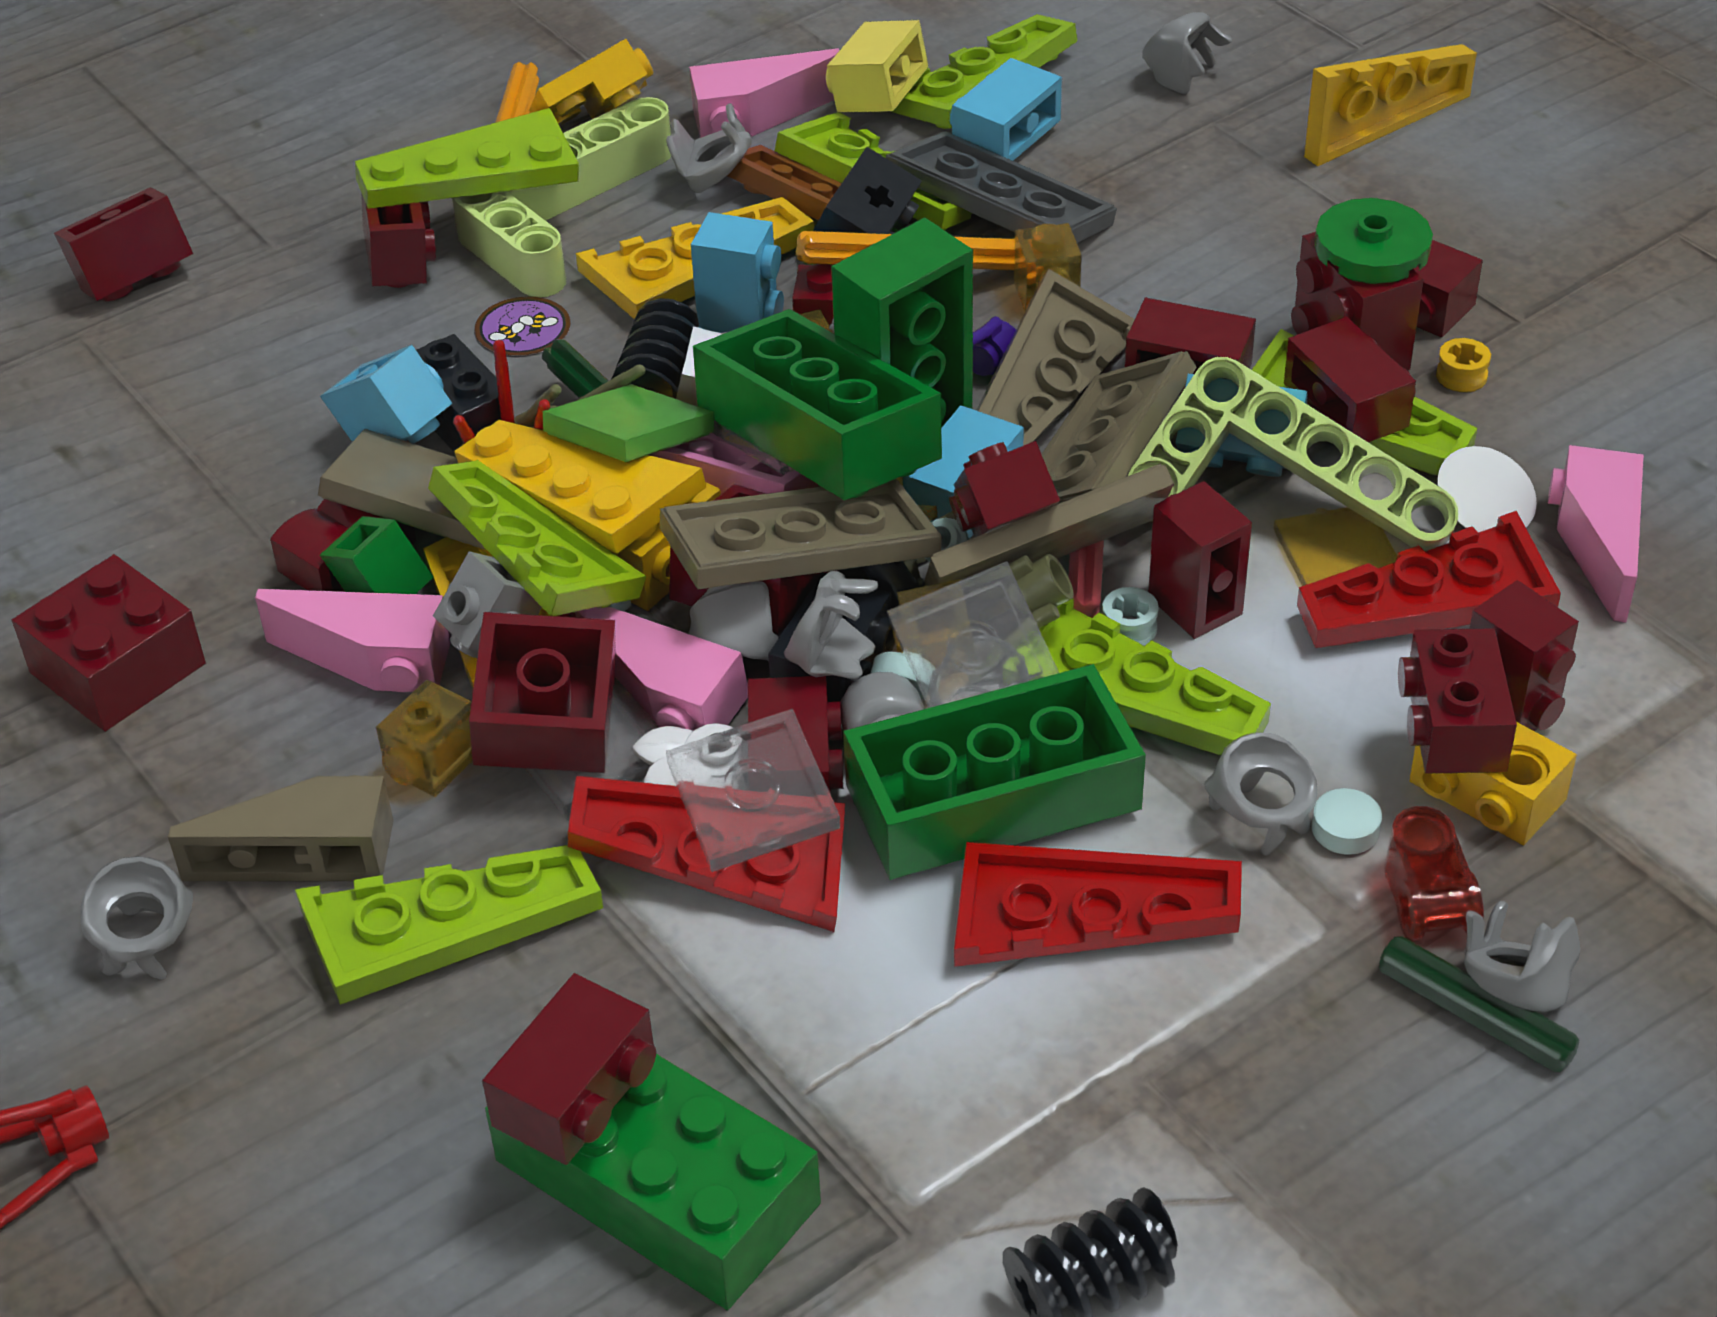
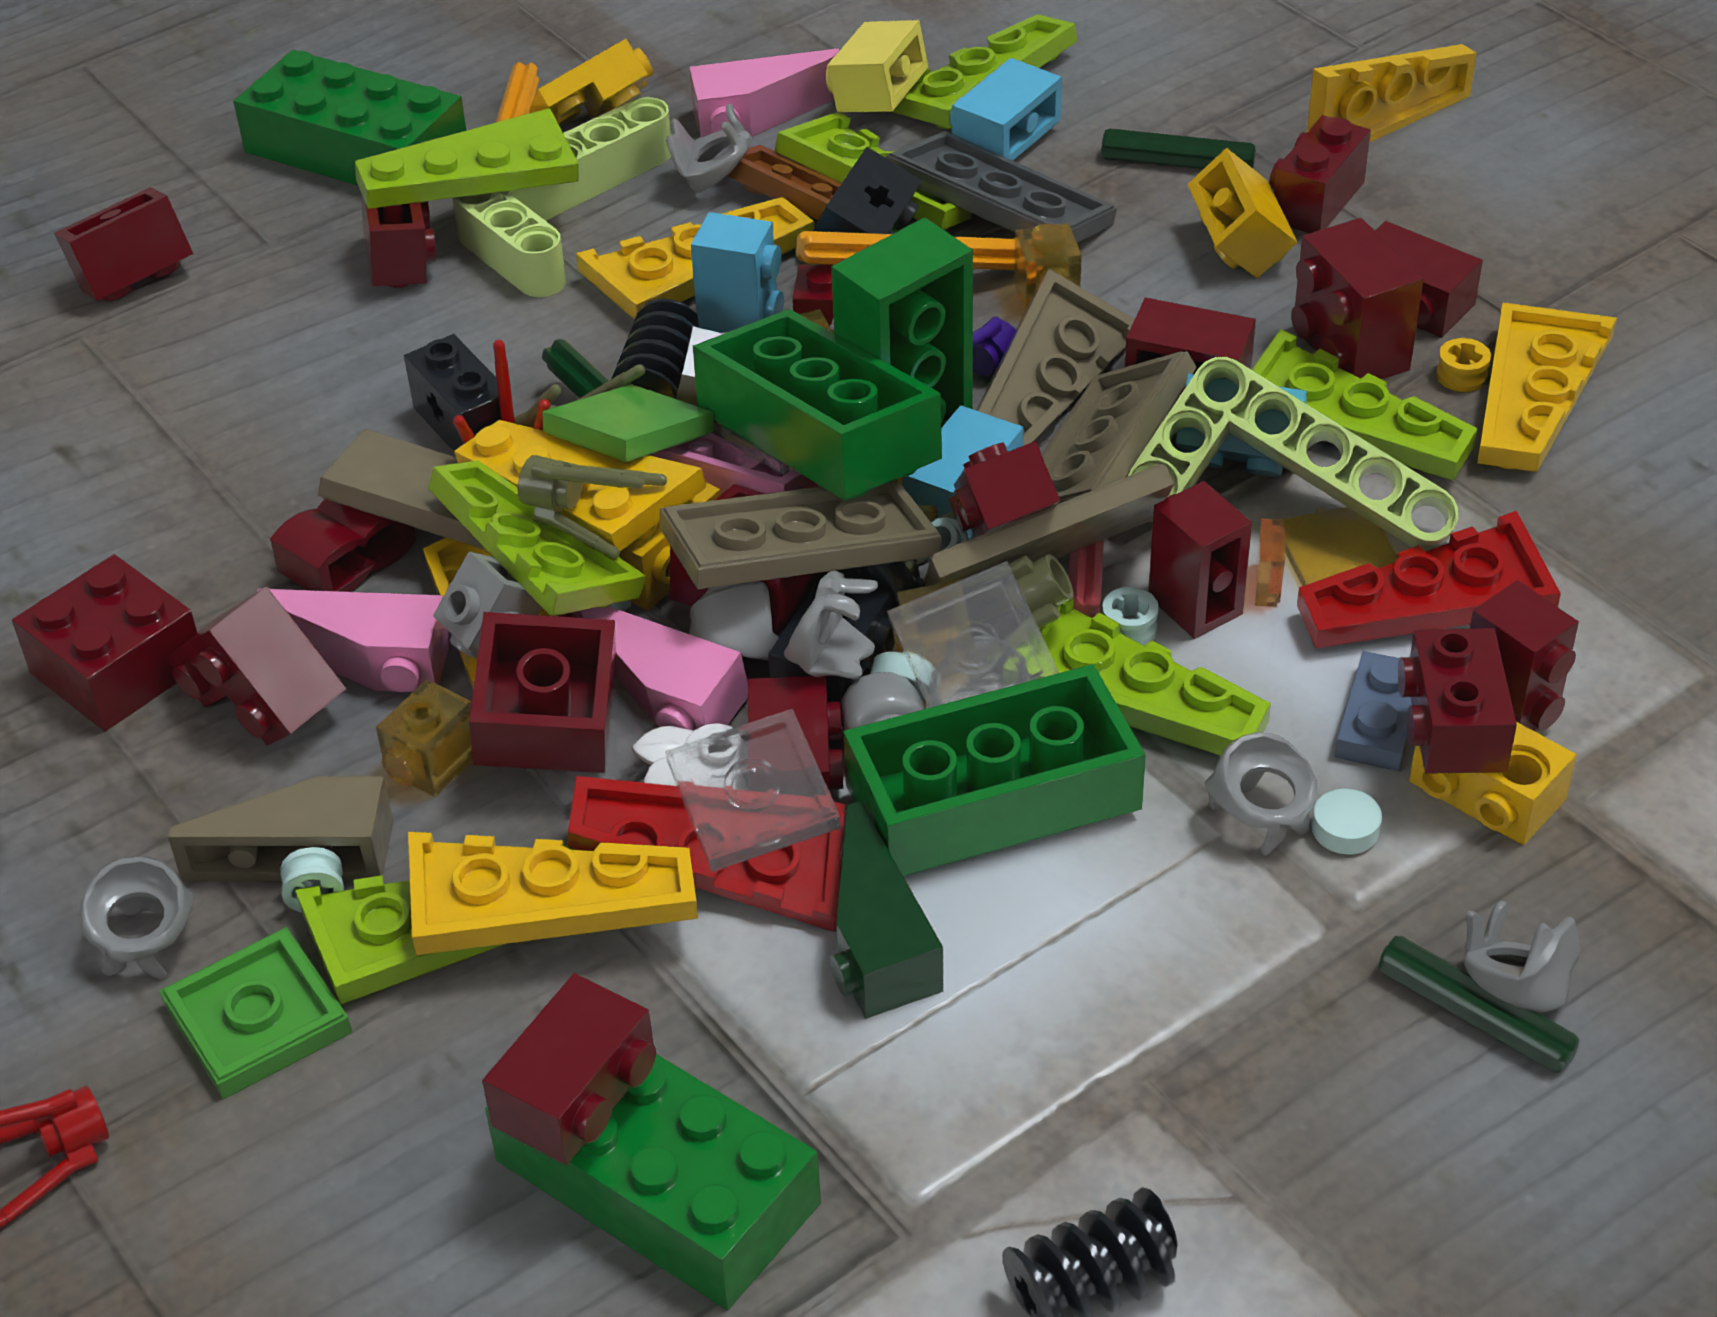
medium azure brick [320,345,452,444] -> none
green brick [320,516,433,594] -> none
sticker [475,296,571,356] -> none
red wing [954,842,1242,967] -> none
light grey piece [1142,12,1232,95] -> none
dark red brick [1283,316,1416,443] -> none
green plate [1314,198,1433,284] -> none
clear red piece [1384,806,1484,941] -> none
white sticker [1437,446,1537,532] -> none
bright pink slope [1548,445,1644,623] -> none
none -> bright green tile [159,927,352,1099]
none -> brick [165,586,347,746]
none -> green brick [233,50,467,186]
none -> light aqua bush [280,847,344,913]
none -> yellow wing [408,831,698,955]
none -> olive plant [518,455,667,559]
none -> dark green slope [830,801,944,1019]
none -> dark green axle [1101,128,1256,169]
none -> yellow brick [1187,148,1298,279]
none -> clear orange tile [1255,518,1285,607]
none -> dark red brick [1269,115,1371,233]
none -> sand blue plate [1334,651,1412,771]
none -> yellow wing [1477,302,1617,472]

